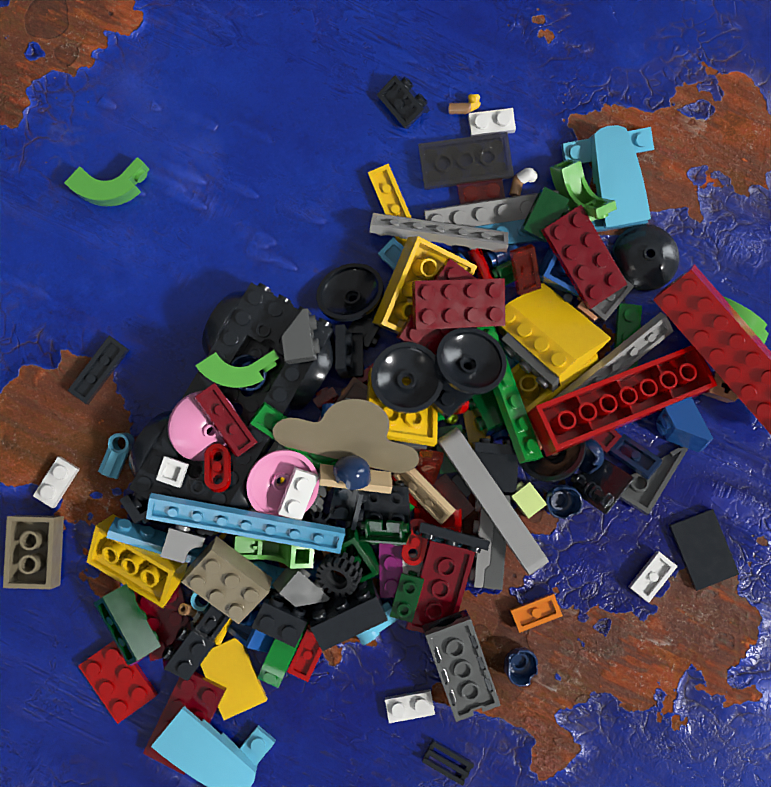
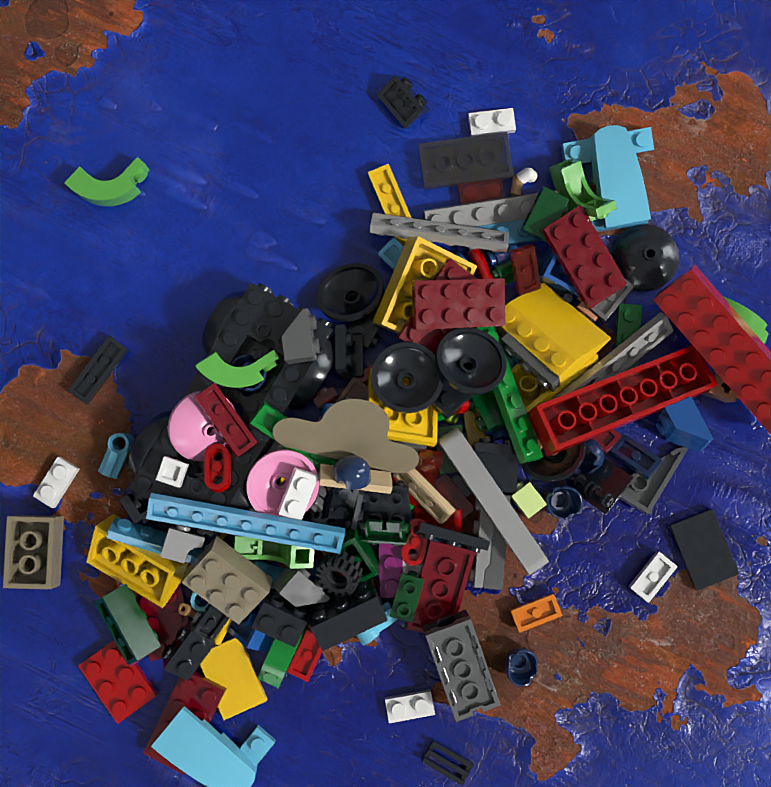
arm [449,94,481,114] -> none

